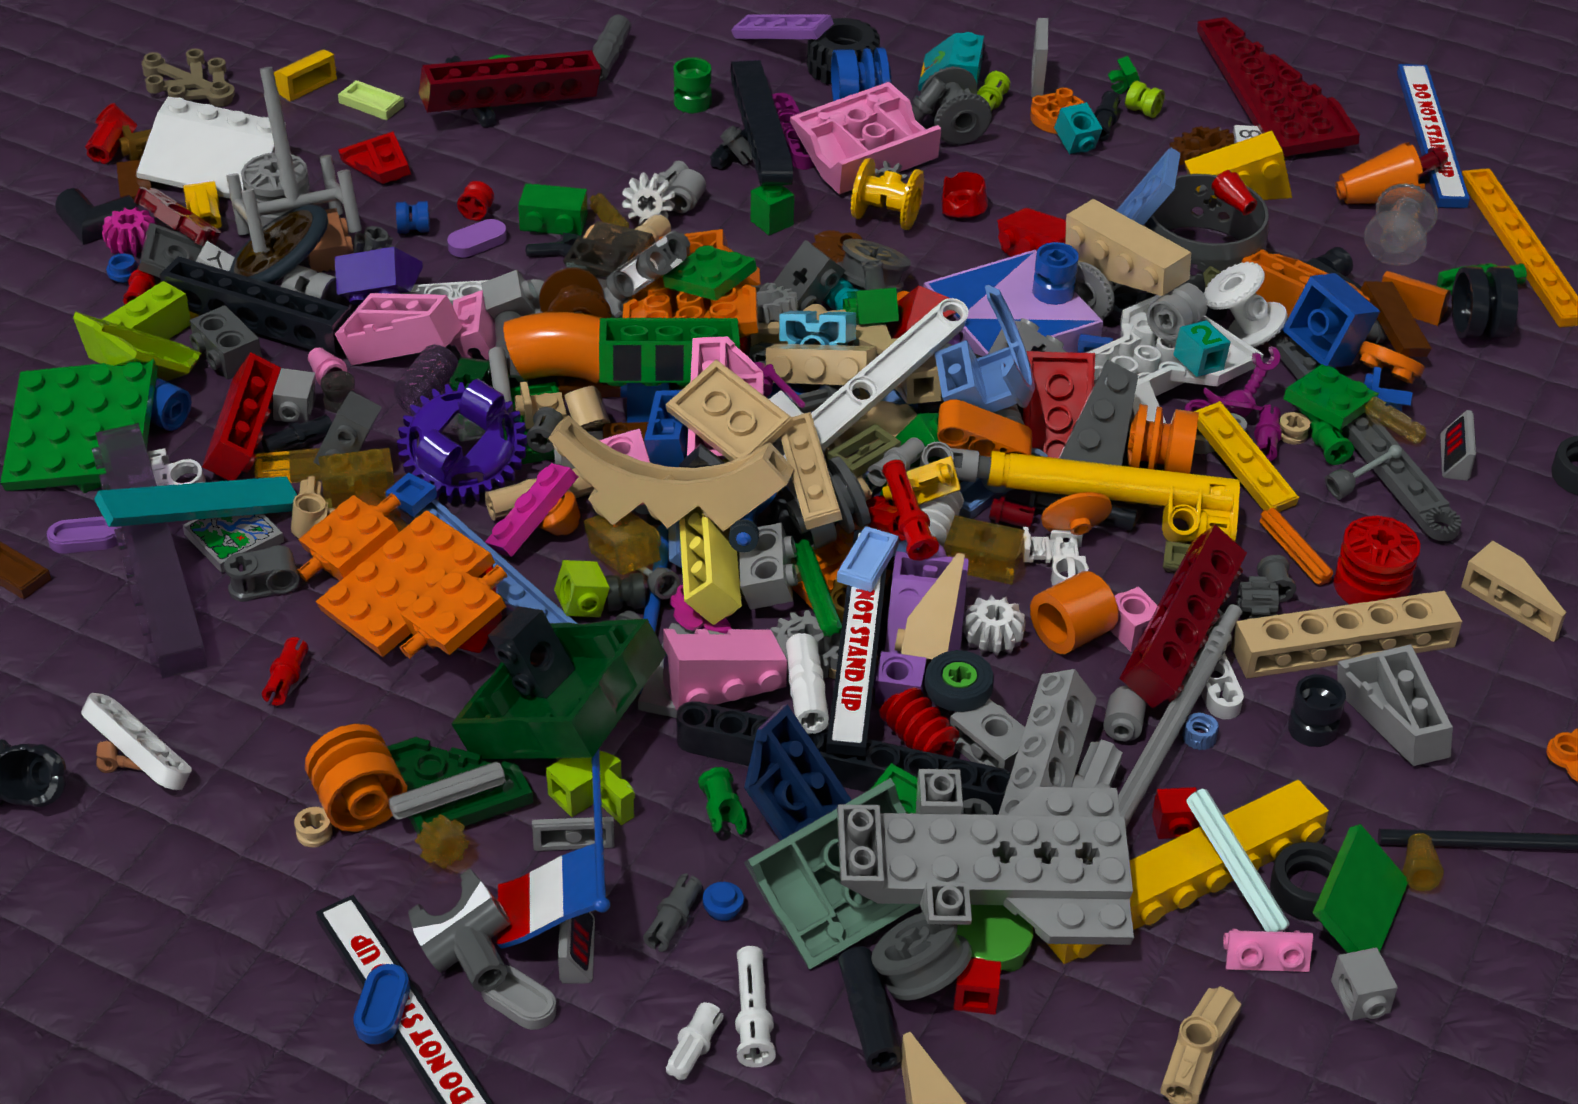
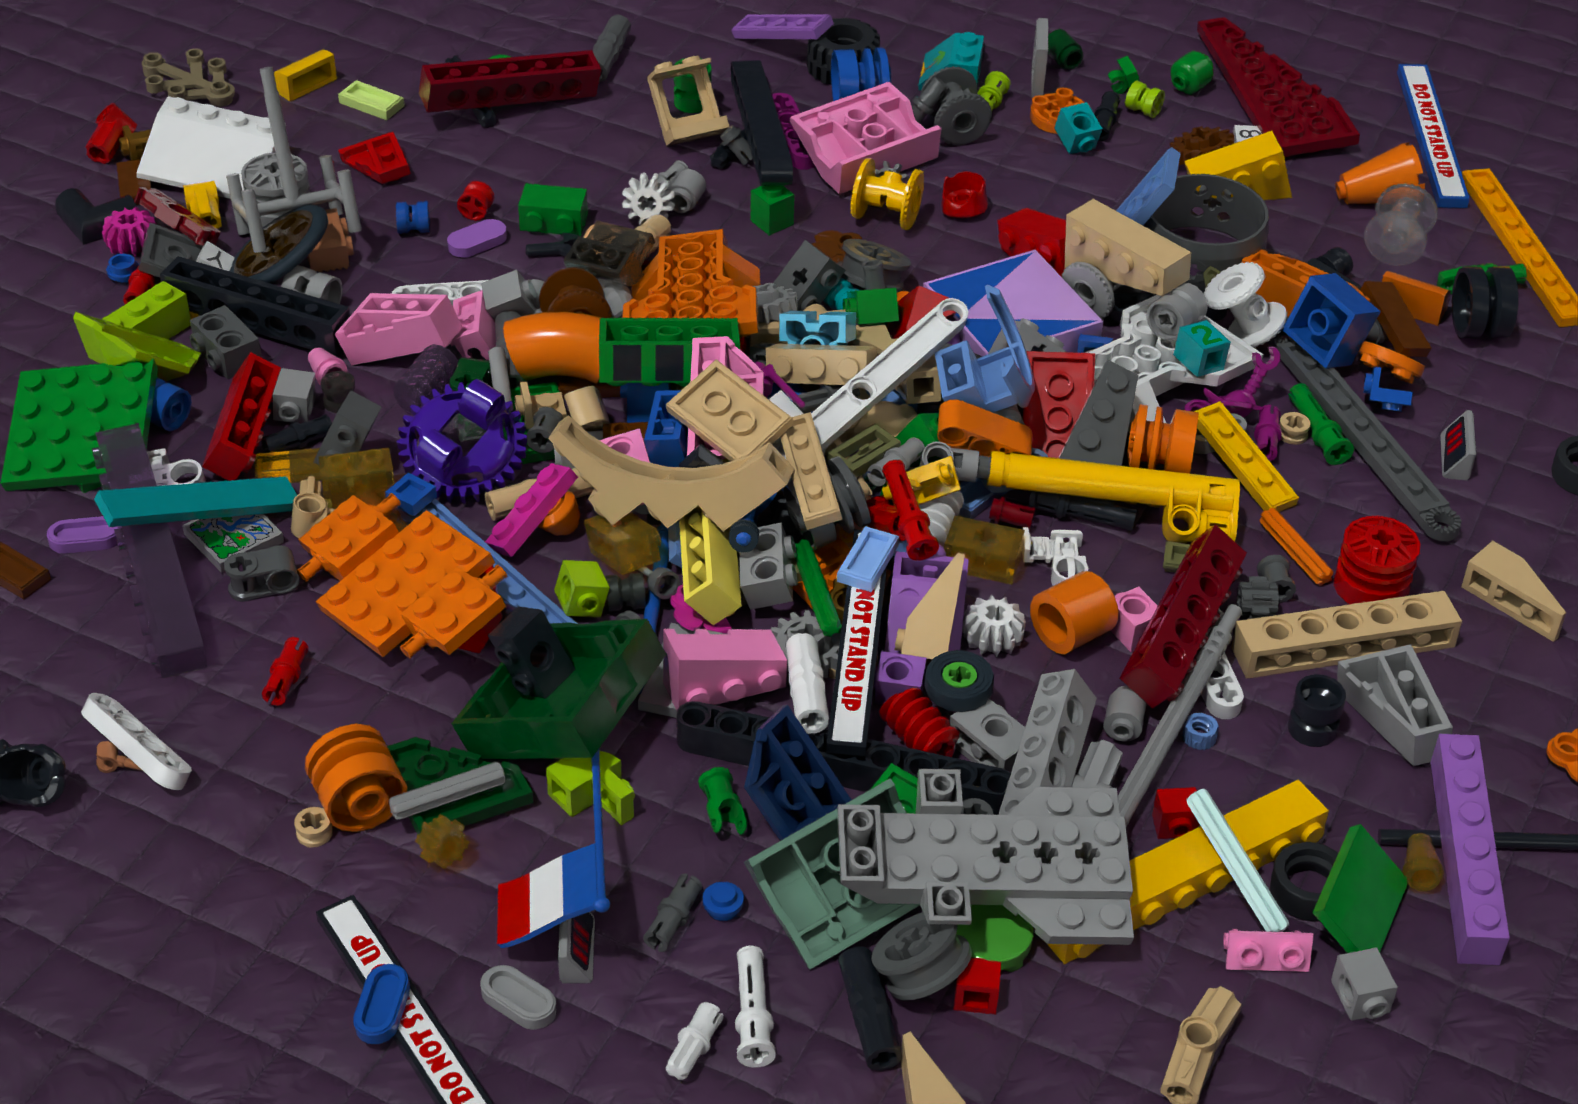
dark purple slope [335,246,423,305] -> none
dark grey gear [353,226,393,253] -> none
dark grey connector [408,868,511,992] -> none
light grey slope [532,817,614,851] -> none
clear yellow axle [589,193,630,235] -> none
dark grey connector [606,231,690,301] -> none
green plate [663,245,757,301] -> none
blue wheel [1032,242,1079,305] -> none
orange dish [1041,492,1112,535] -> none
red cone [1211,170,1258,215] -> none
green plate [1283,364,1379,430] -> none
dark grey hinge [1325,445,1402,500] -> none
clear yellow axle [1365,397,1426,444] -> none
dark red pin [1419,147,1448,179] -> none
none -> tan window [647,56,730,146]
none -> dark green brick [1048,29,1084,69]
none -> green head [1170,51,1214,94]
none -> medium lavender brick [1431,734,1510,965]

